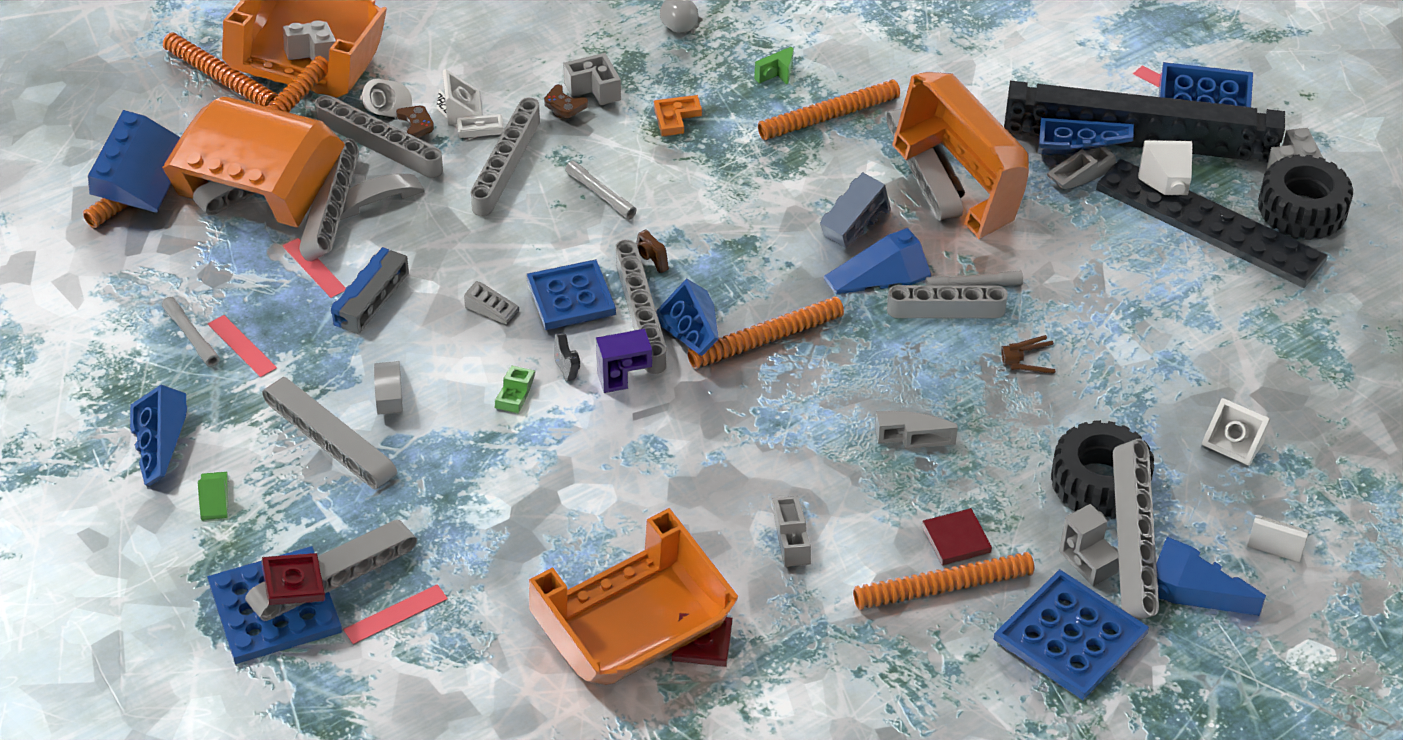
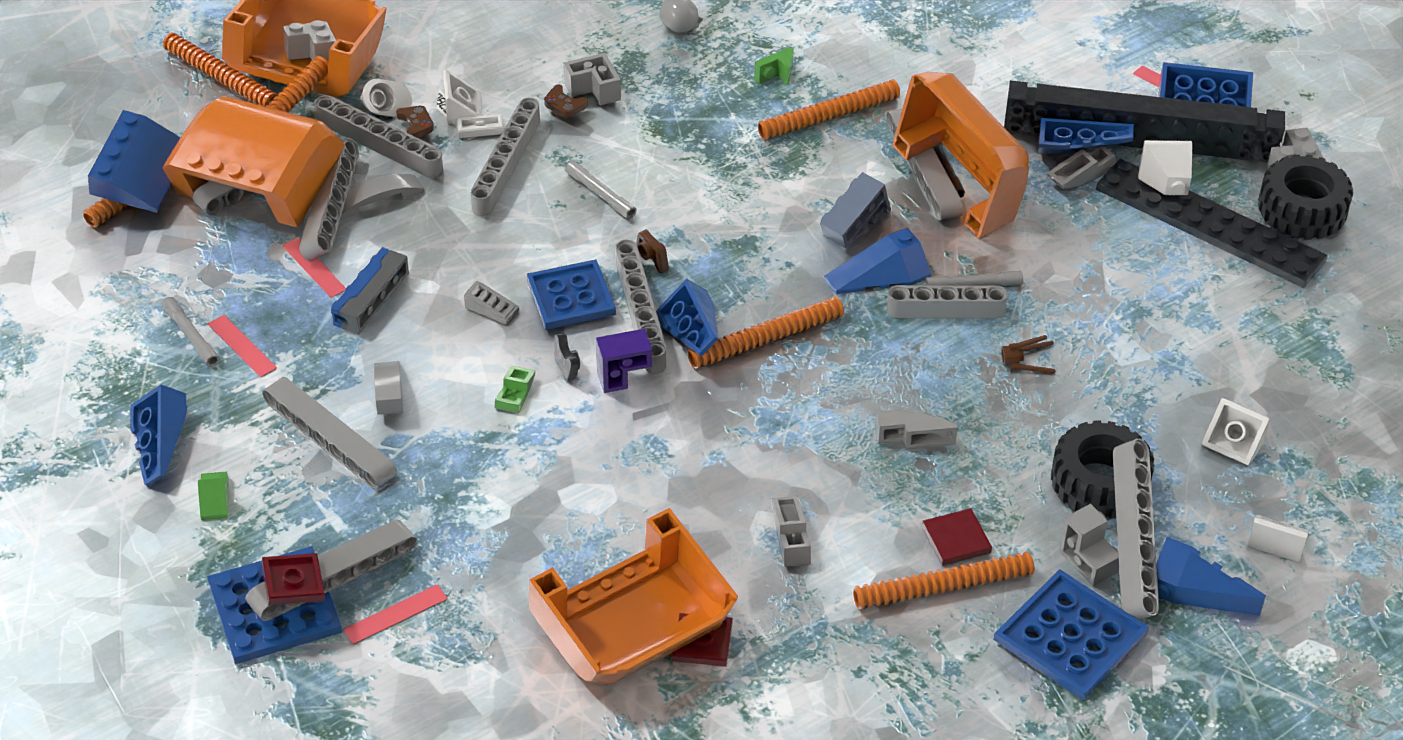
orange plate [654,95,702,136] -> none

